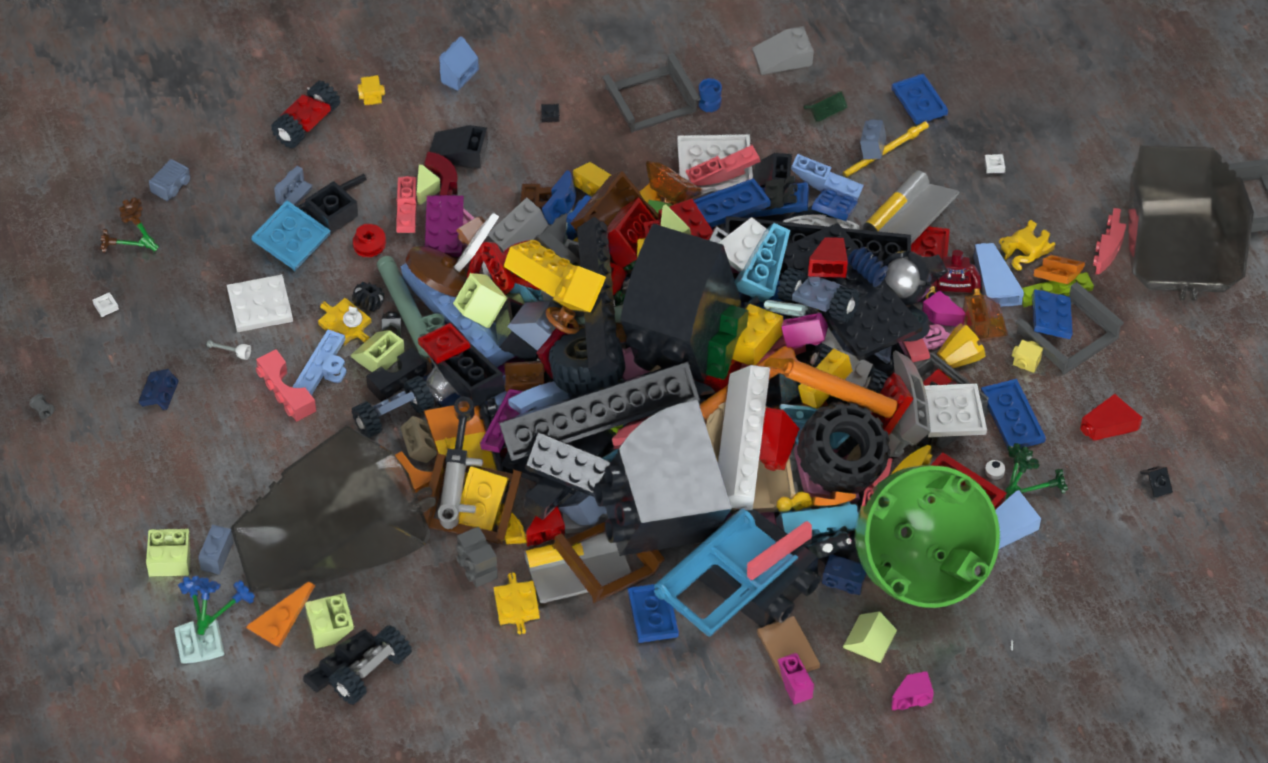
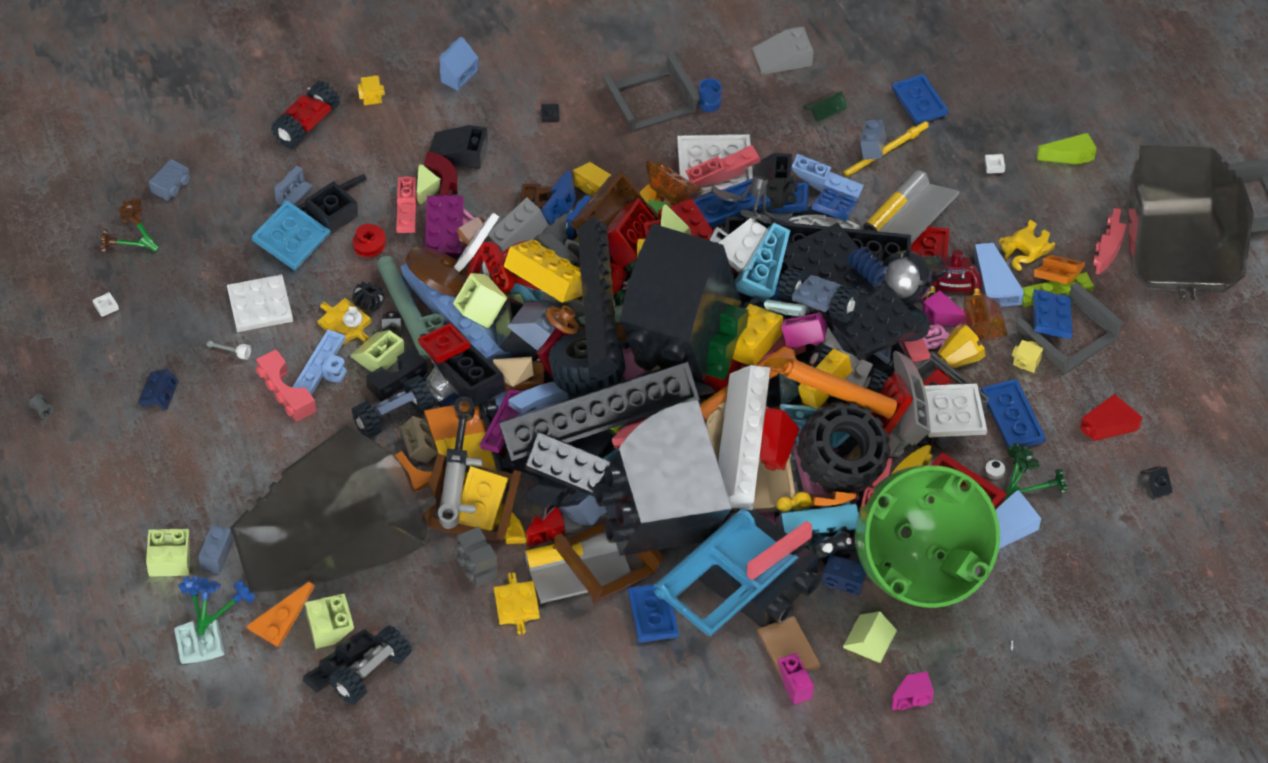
yellow slope [553,265,606,313] -> none
red slope [808,237,848,278] -> none
none -> tan slope [493,357,534,387]
none -> dark grey plant [711,176,792,223]
none -> lime slope [1036,133,1097,164]

